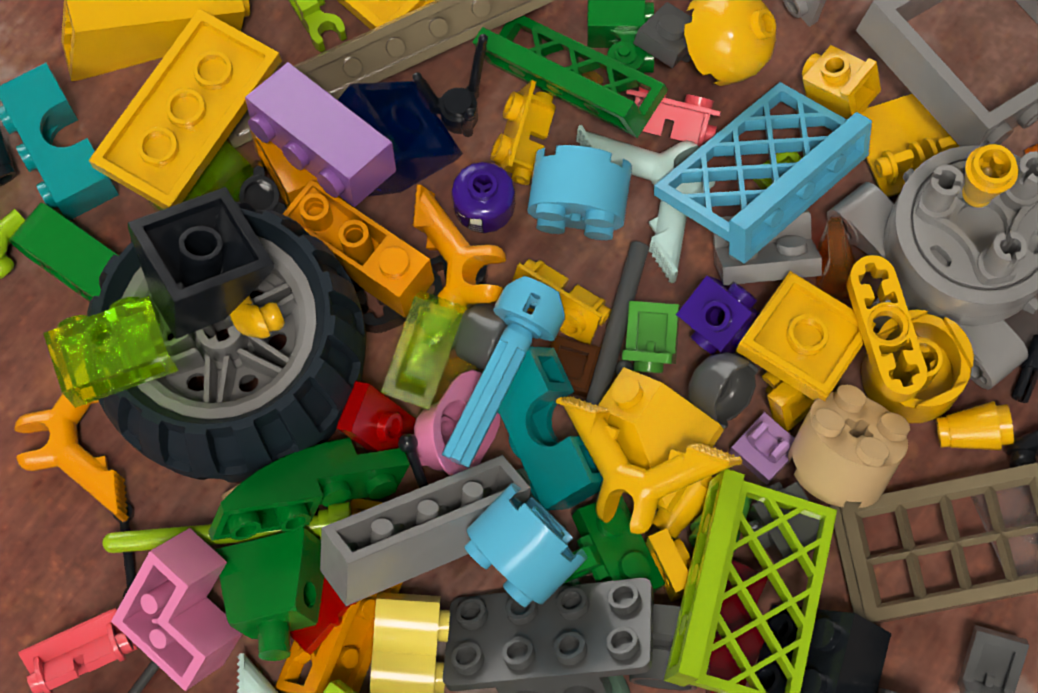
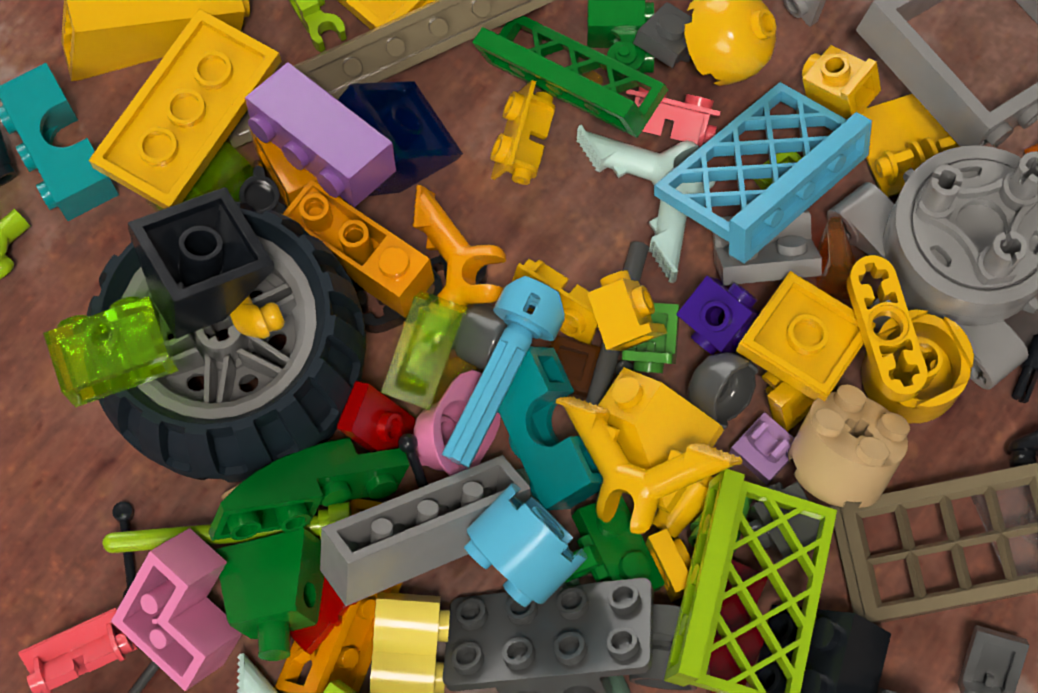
green beam [9,203,119,302] -> none
light orange piece [14,361,129,522] -> none
black plant [412,34,488,137] -> none
dark purple head [451,162,516,233] -> none
medium azure brick [527,145,632,240] -> none
yellow cone [936,401,1014,451] -> none
yellow cone [962,144,1018,208] -> none
none -> yellow brick [587,270,667,351]

